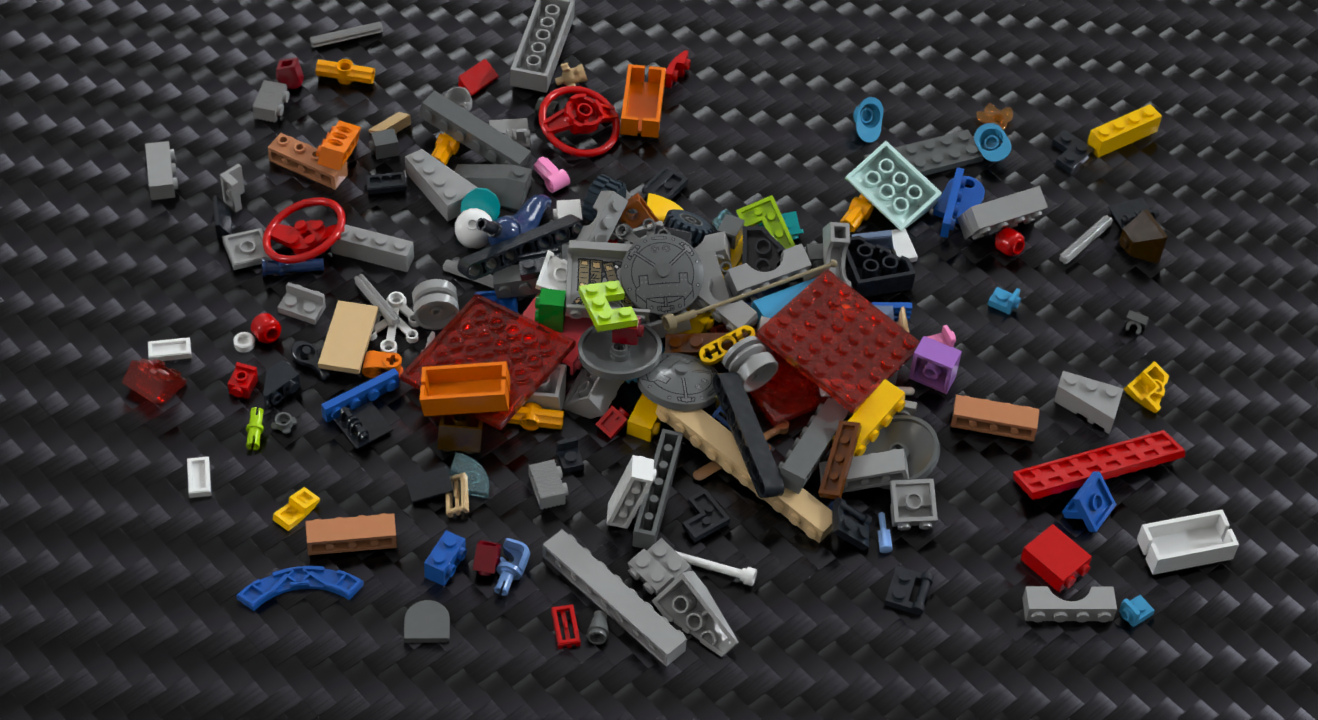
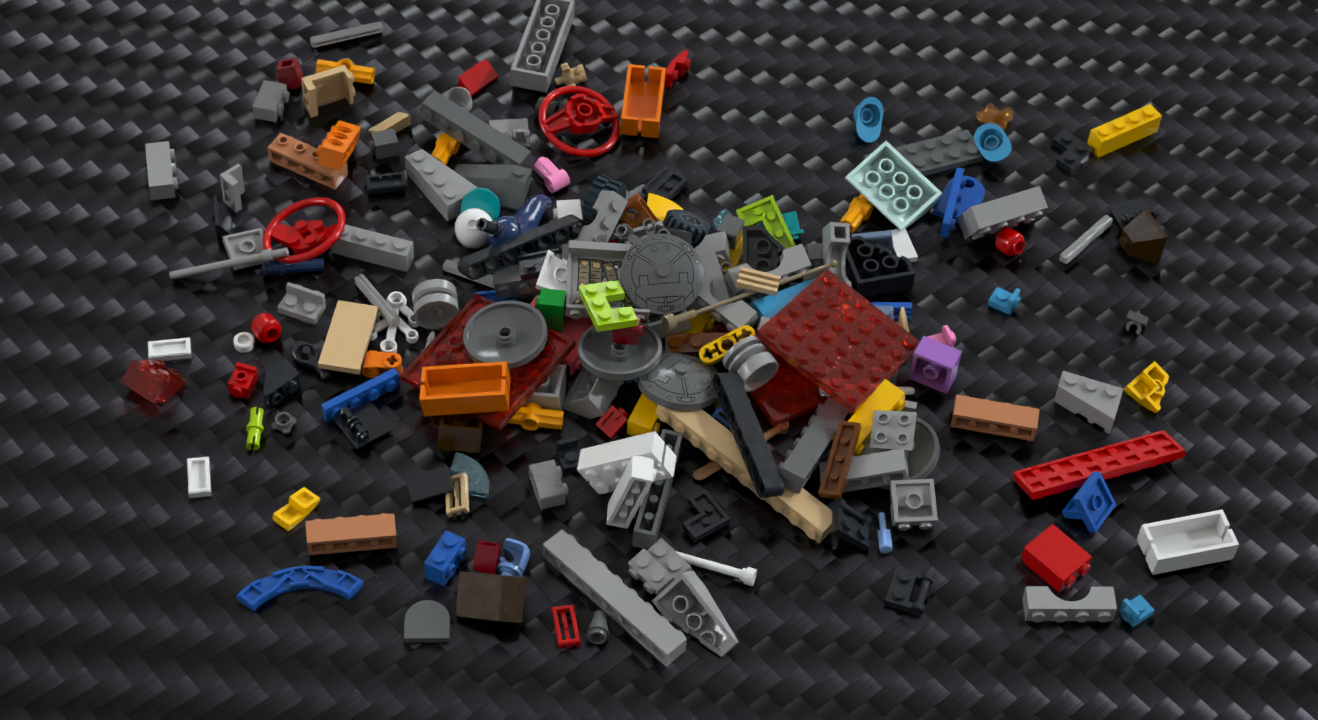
none -> light grey bar [170,248,289,280]
none -> tan panel [302,65,356,118]
none -> dark brown slope [456,571,527,623]
none -> dark grey dish [463,301,548,369]
none -> white piece [577,431,677,494]
none -> tan tile [736,267,781,296]
none -> light grey hinge [870,410,917,452]

